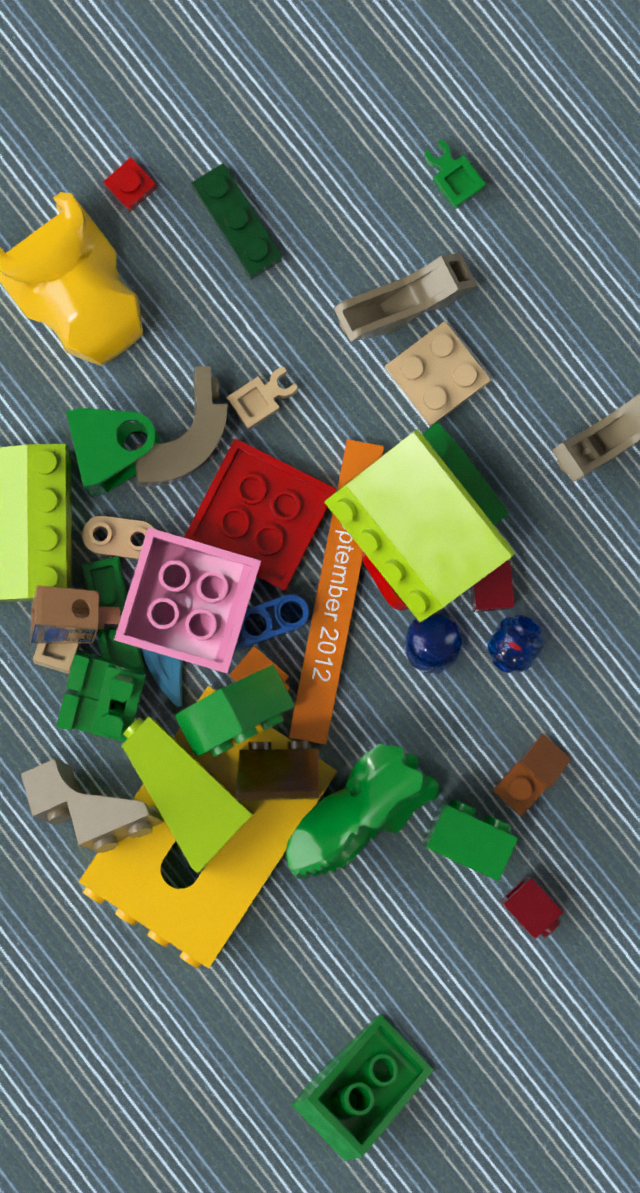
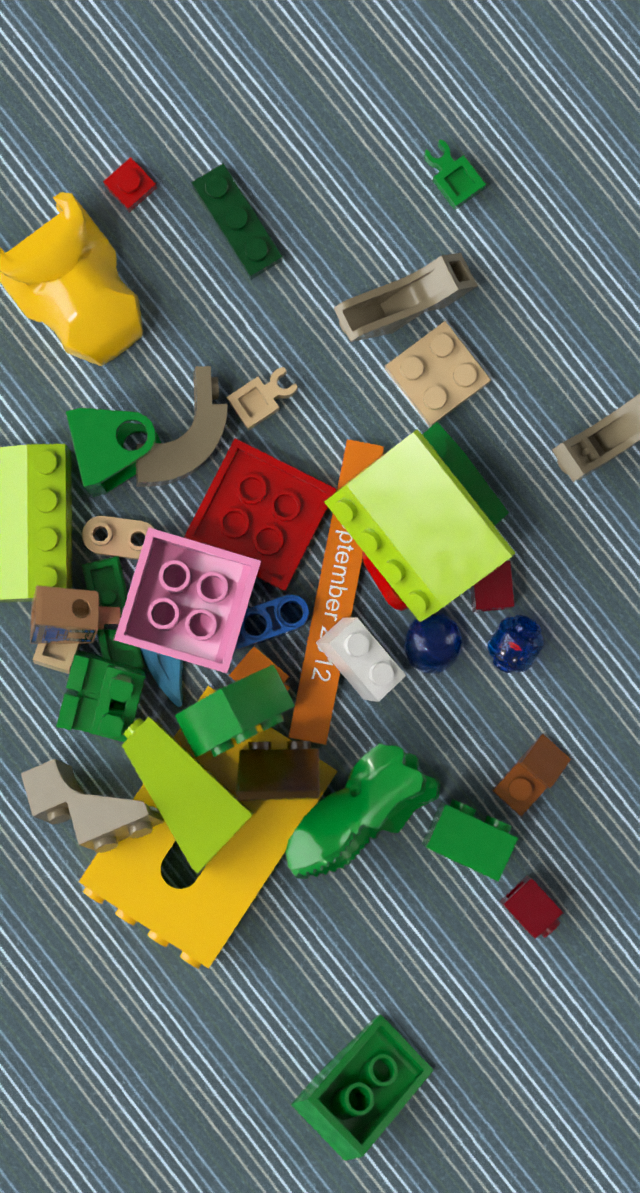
none -> white brick [316,617,406,702]

